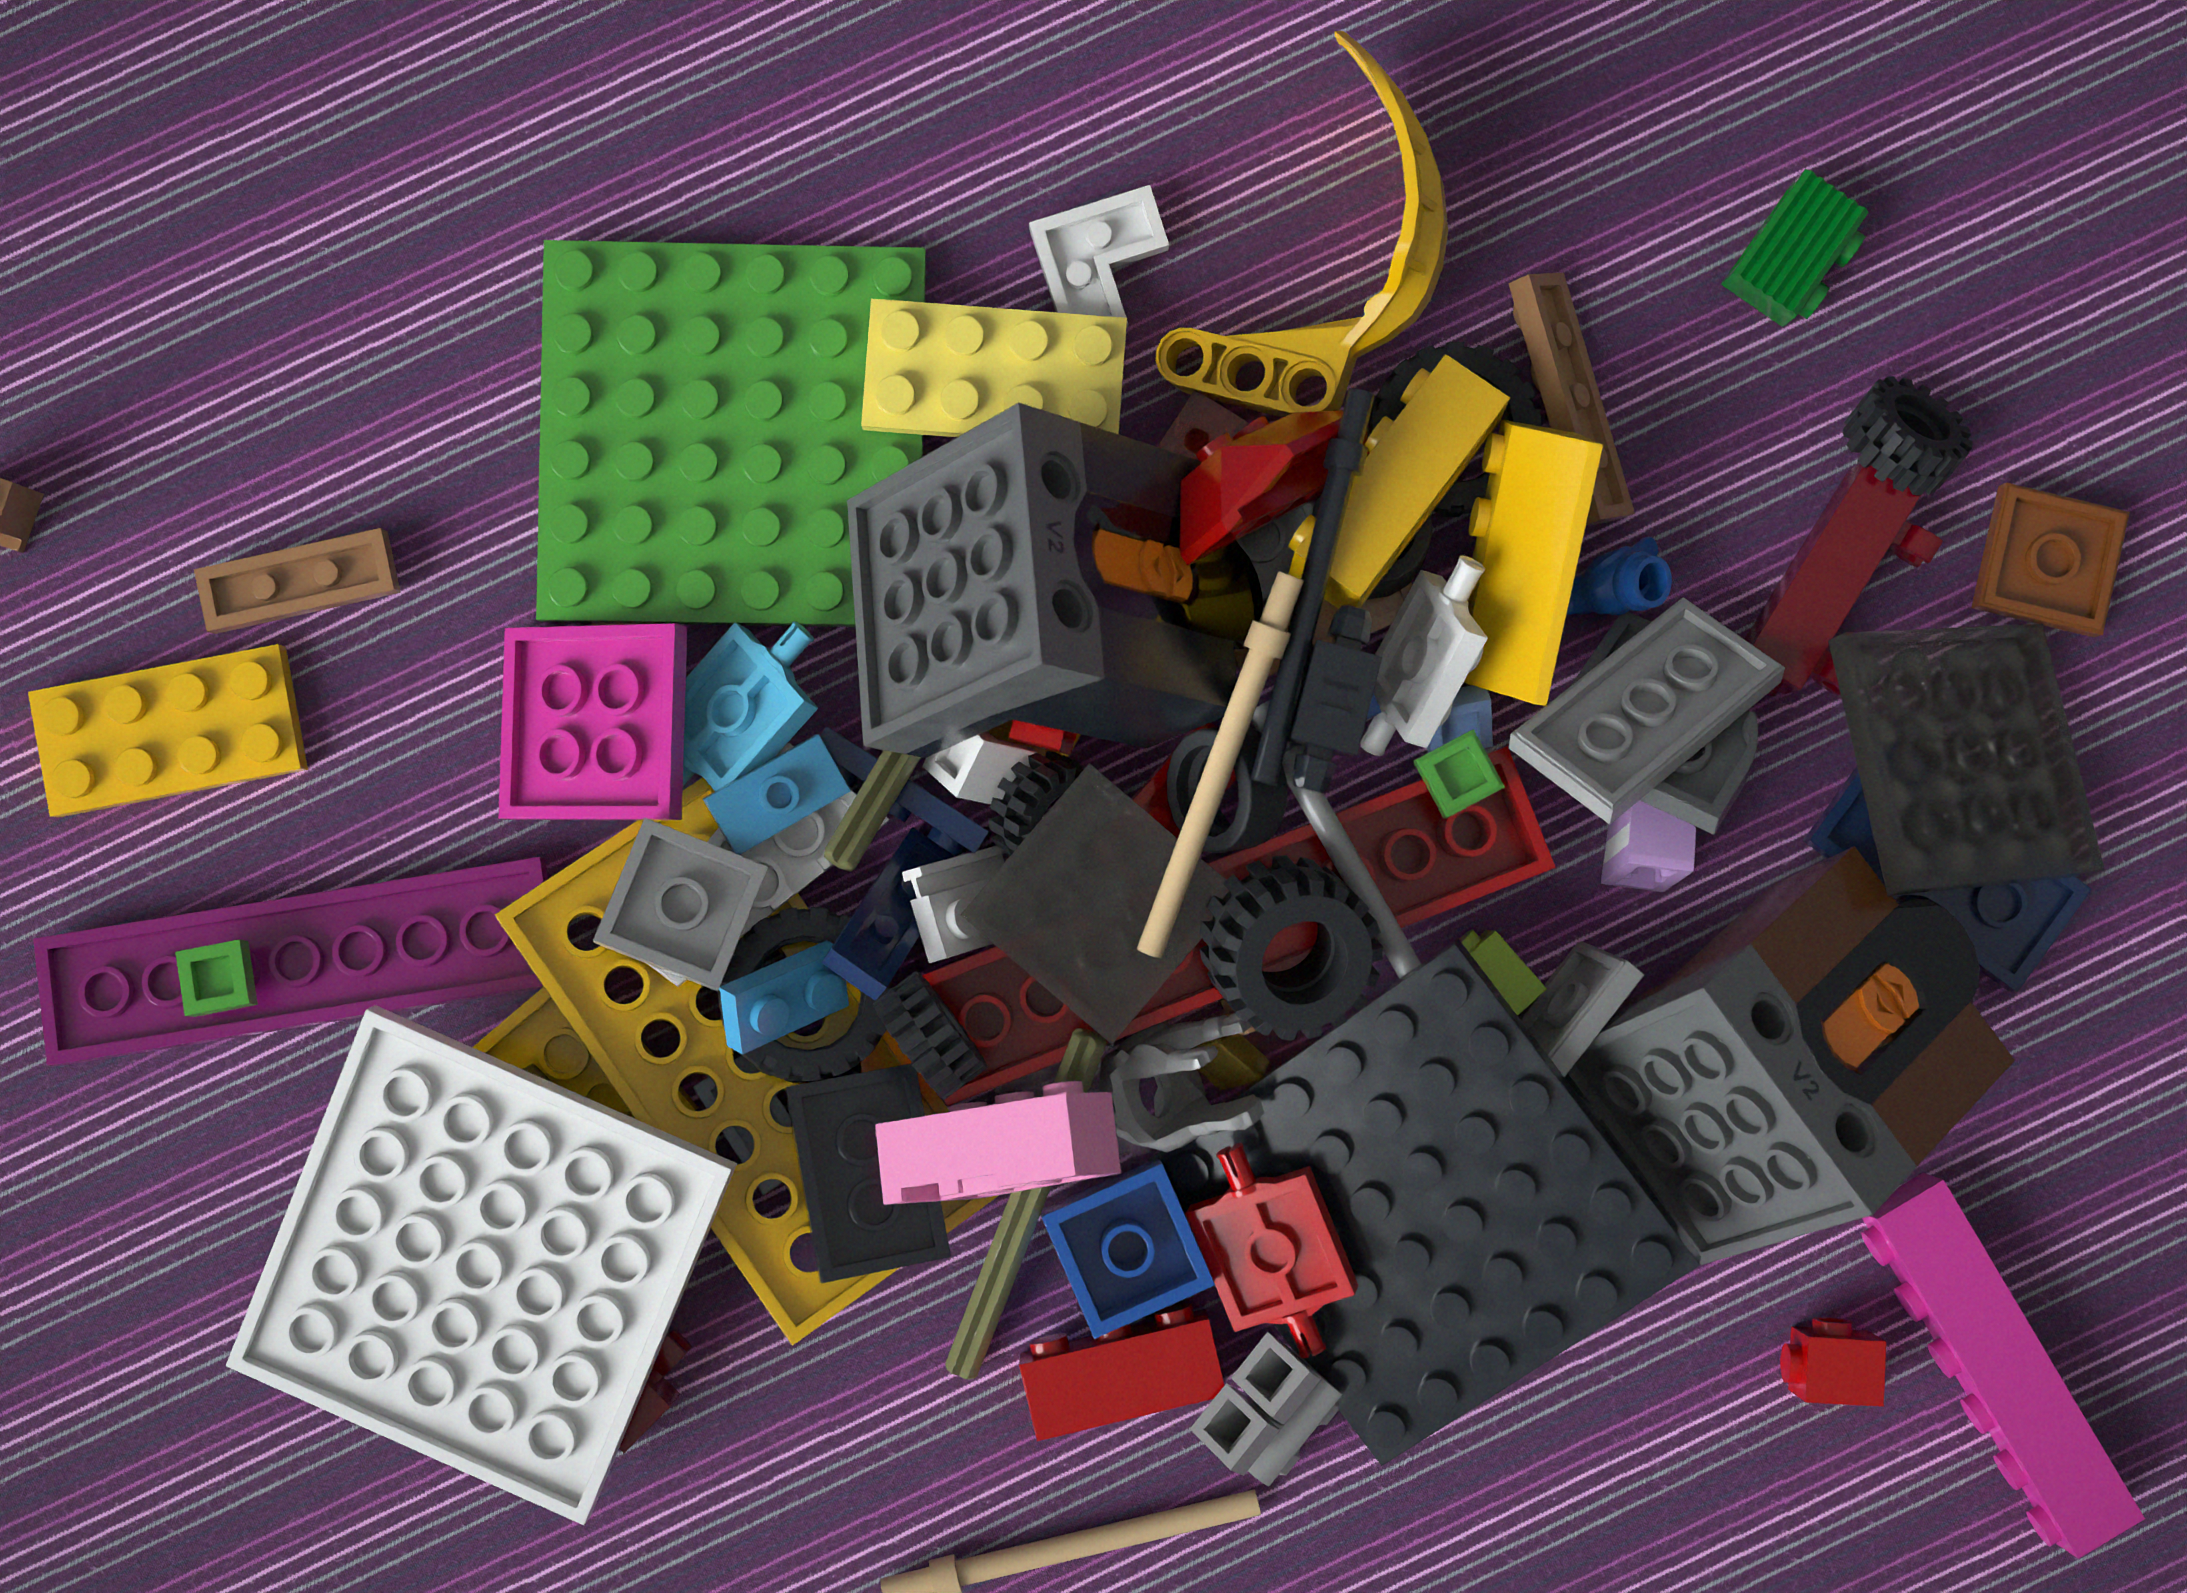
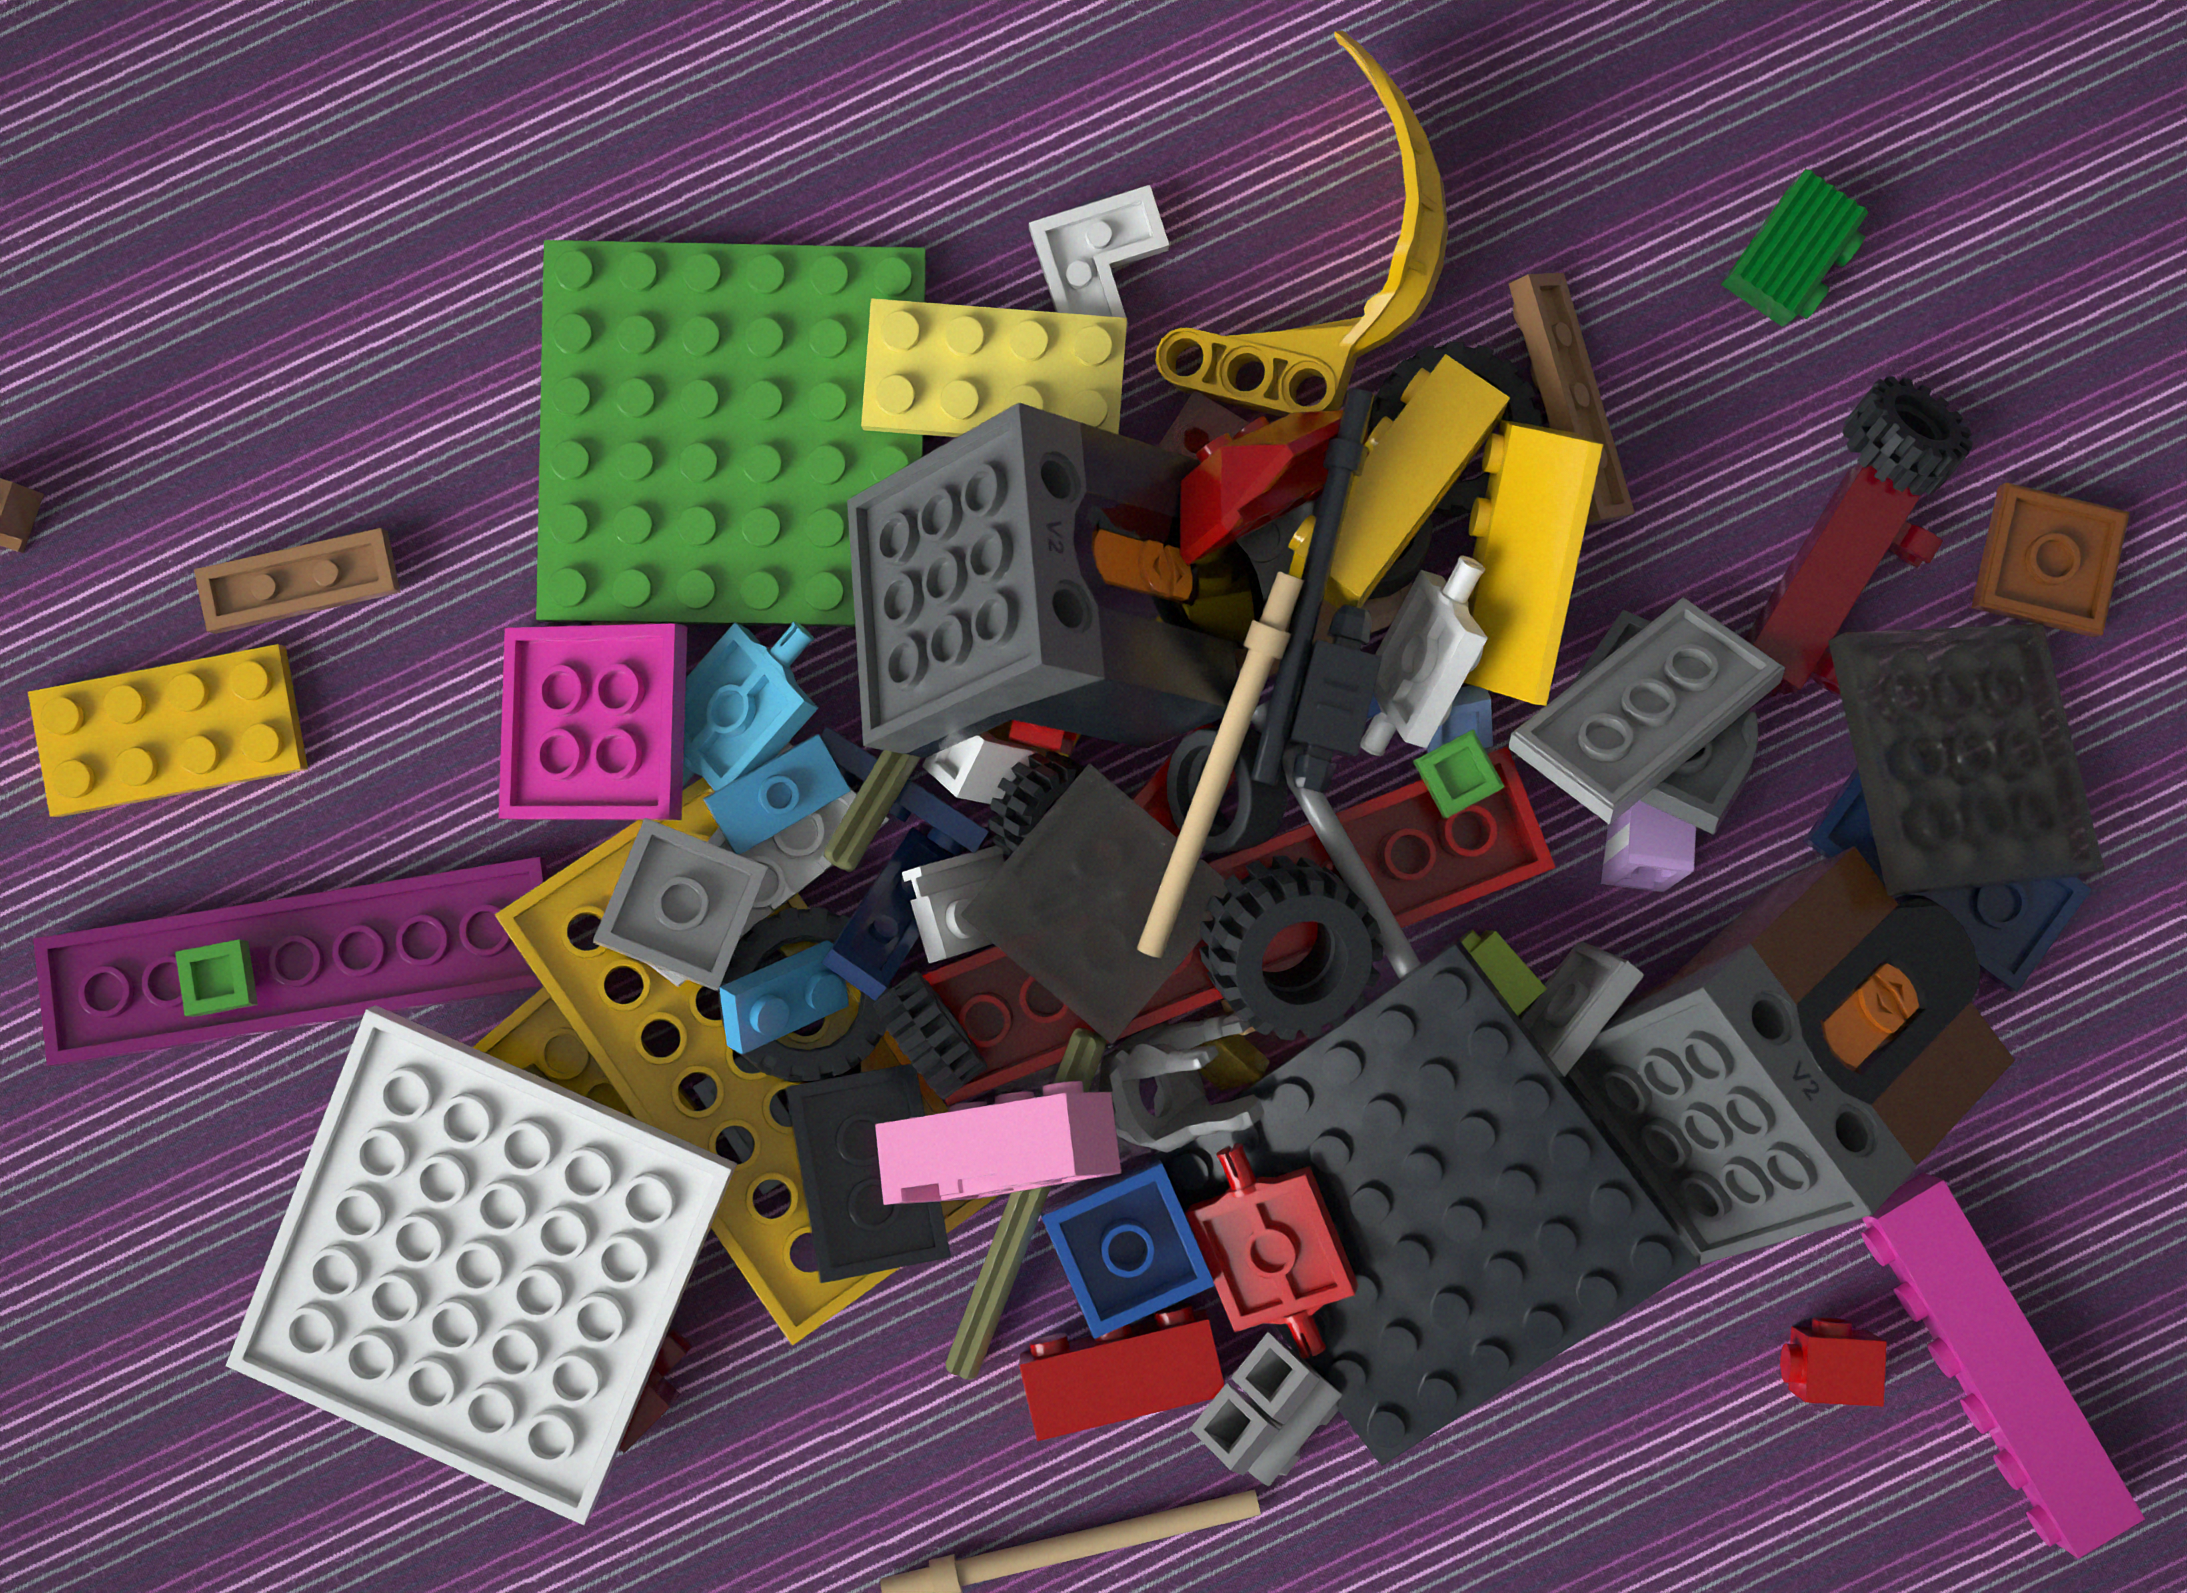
blue animal [1566,537,1672,615] -> none

